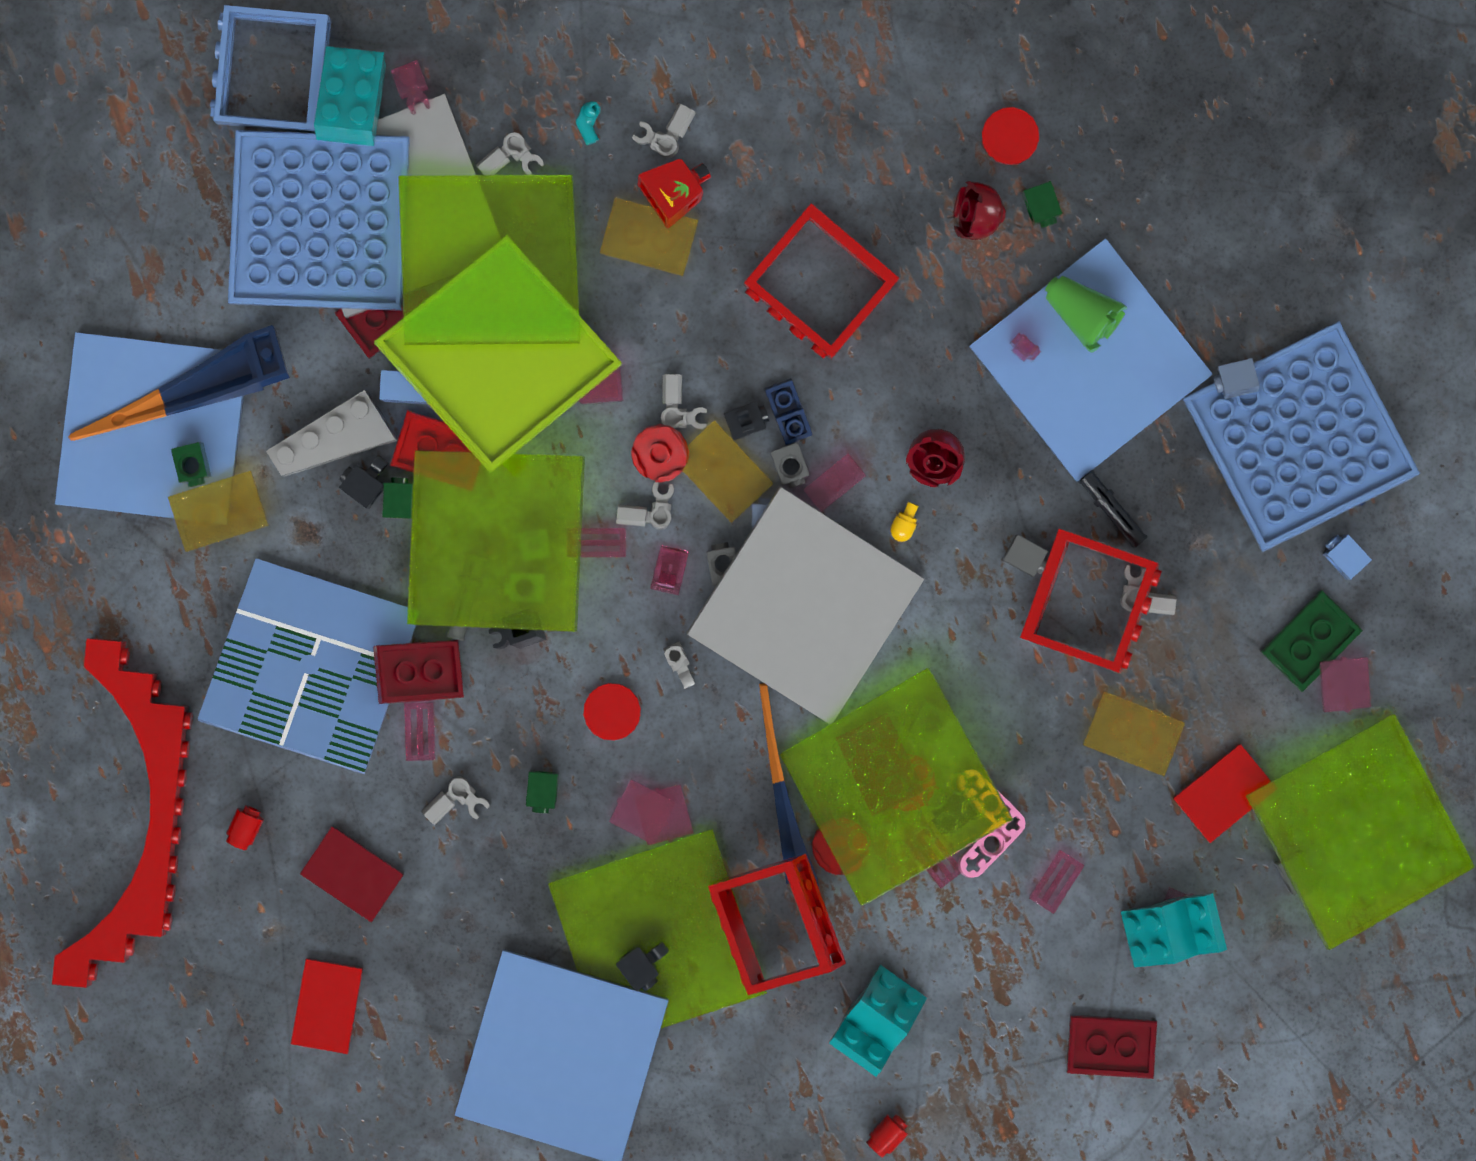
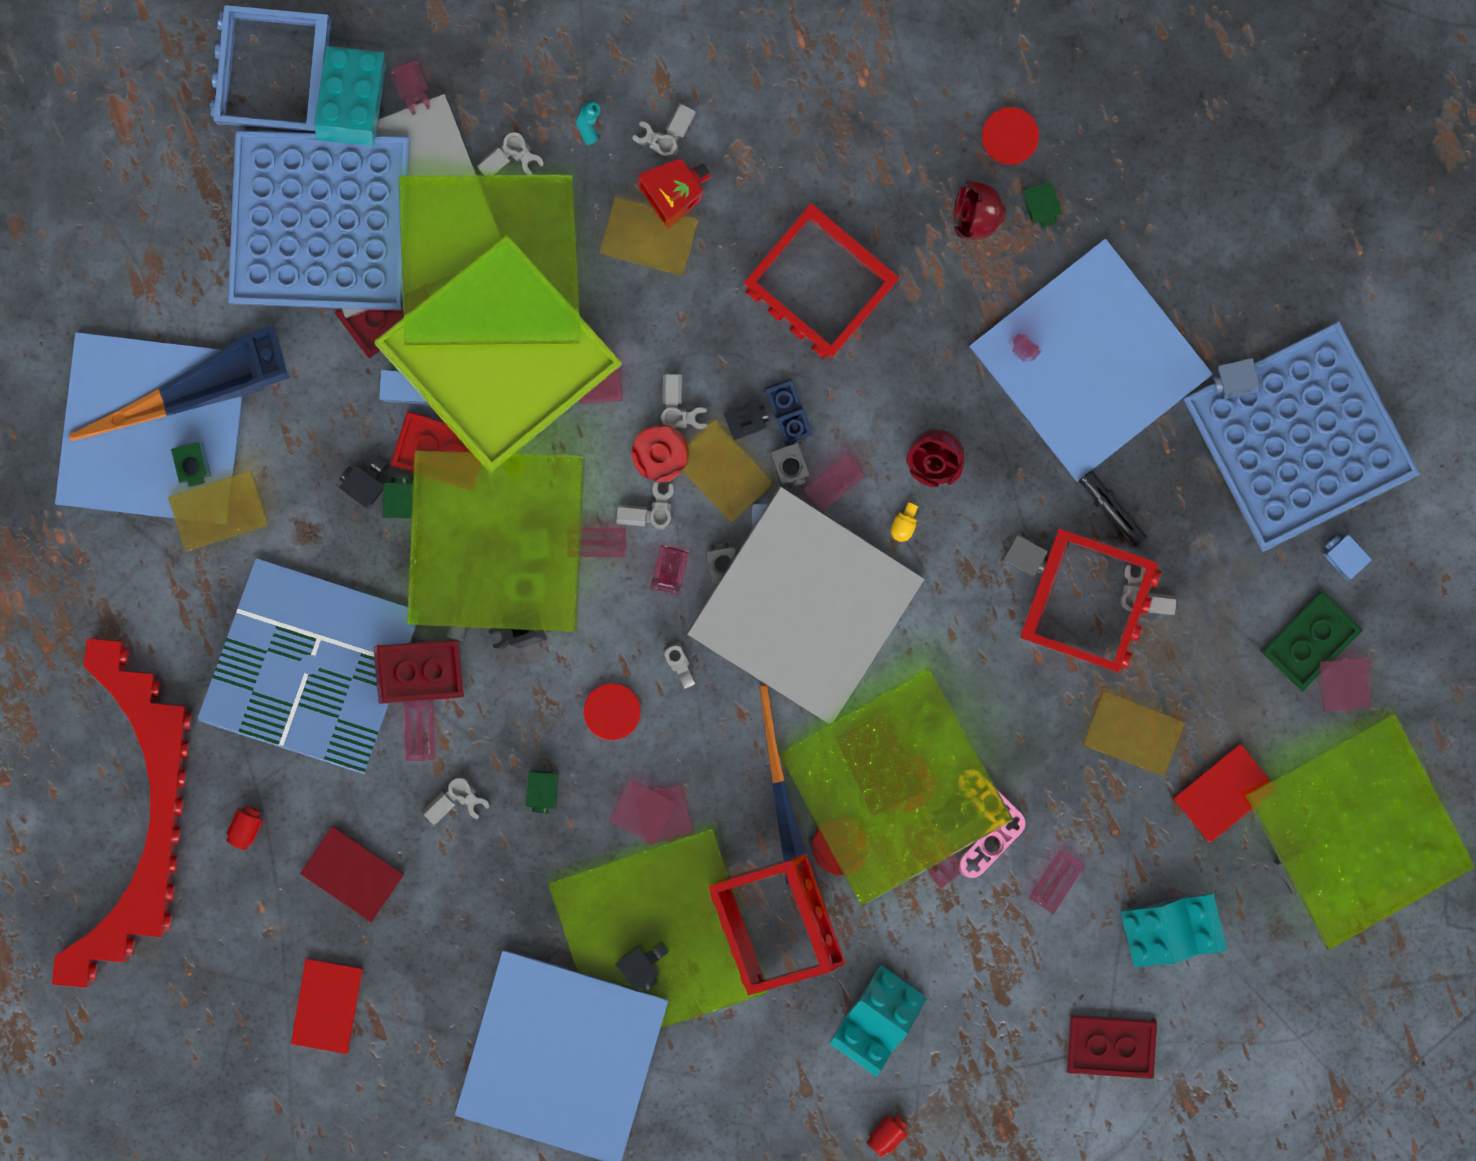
light grey wedge [266,390,398,477] -> none
bright green cone [1045,276,1127,353] -> none

